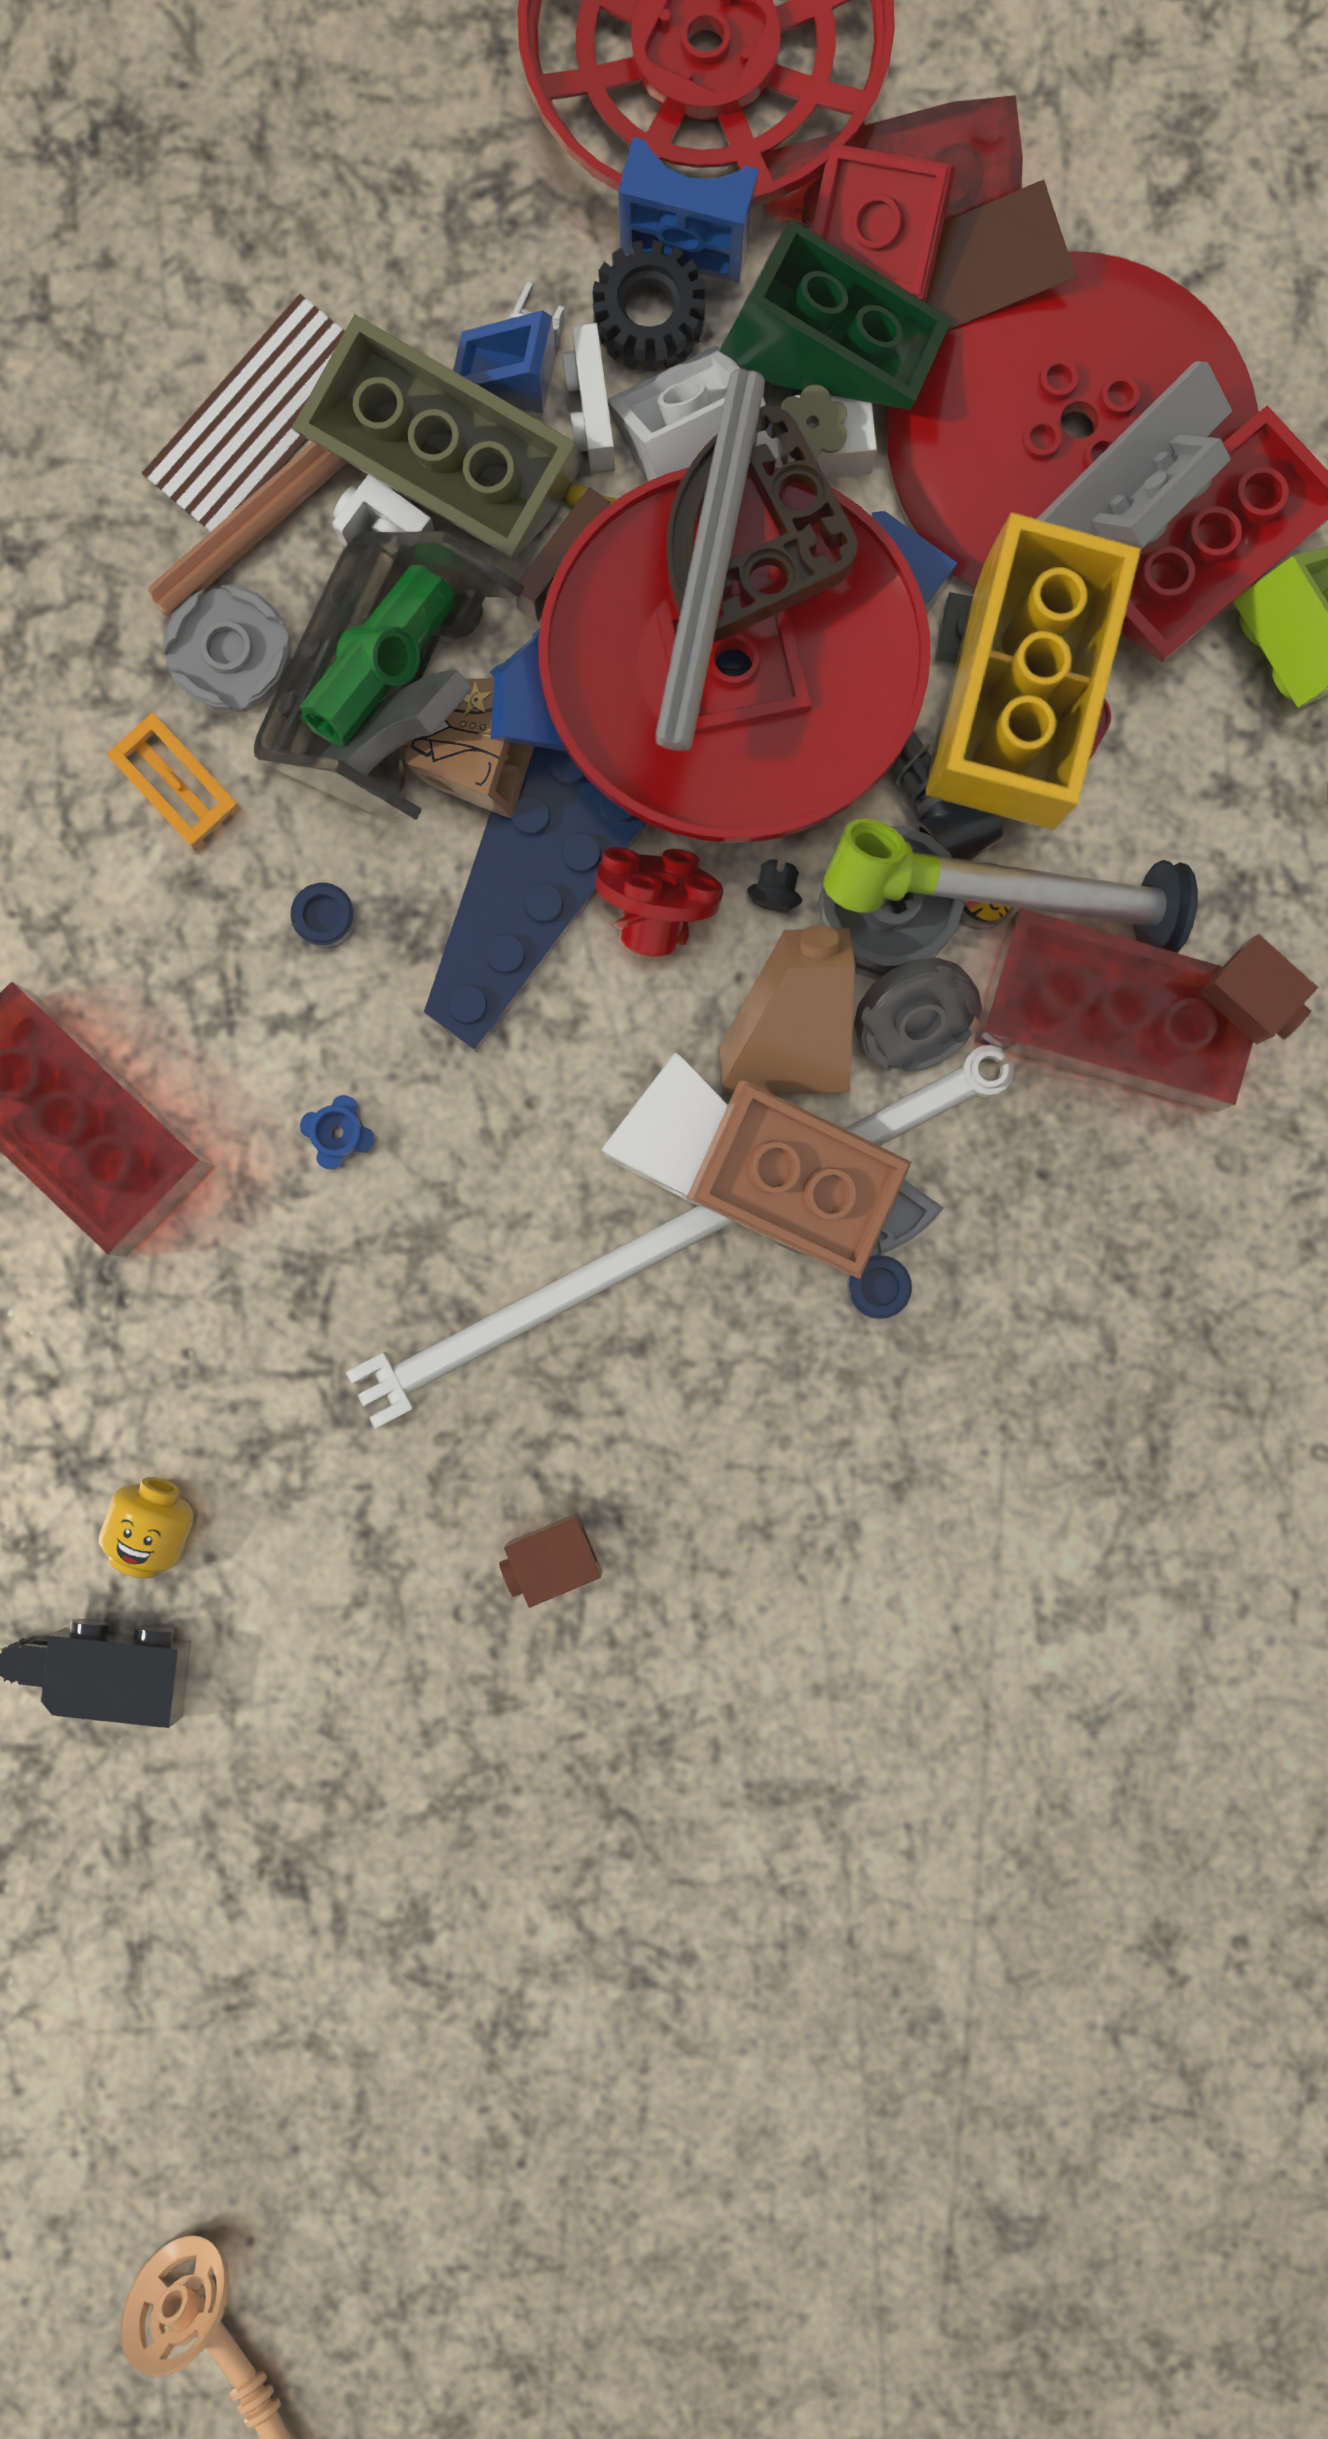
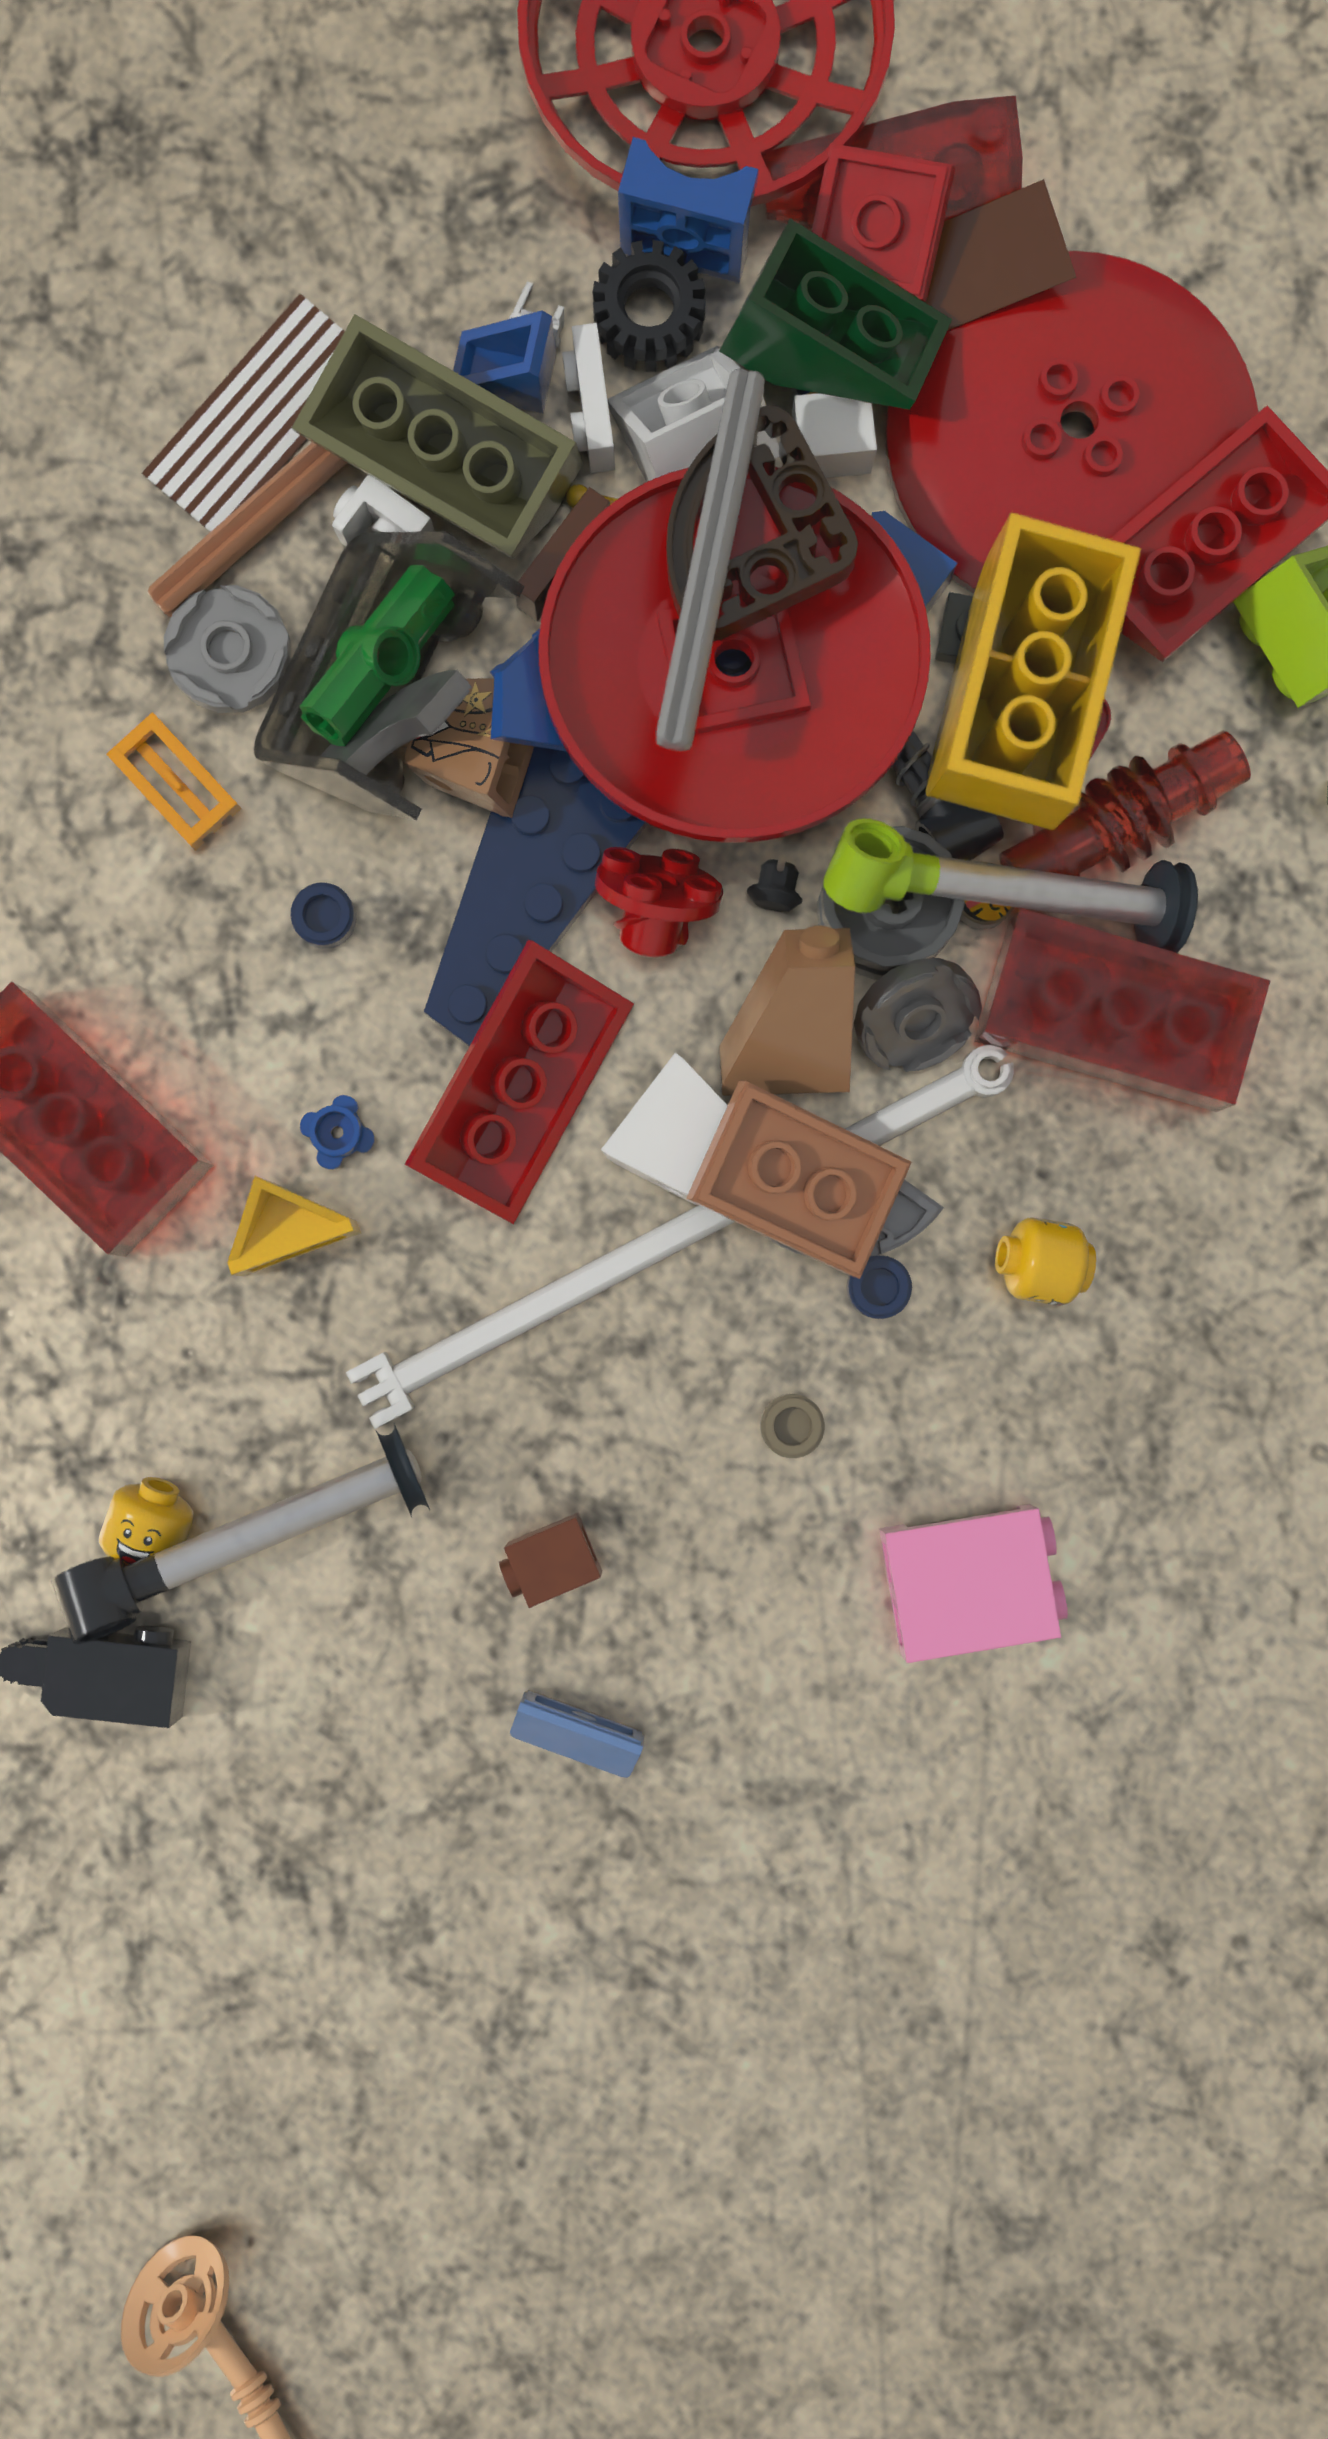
olive plant [777,385,847,459] -> none
light grey bracket [1037,361,1232,548] -> none
copper brick [1199,934,1319,1045] -> none
none -> piece [51,1423,430,1644]
none -> yellow slope [227,1176,362,1277]
none -> red slope [404,940,634,1224]
none -> medium blue slope [510,1690,644,1778]
none -> dark tan tile [760,1394,825,1458]
none -> bright pink panel [879,1504,1068,1663]
none -> yellow head [995,1217,1096,1306]
none -> clear red piece [999,730,1251,877]

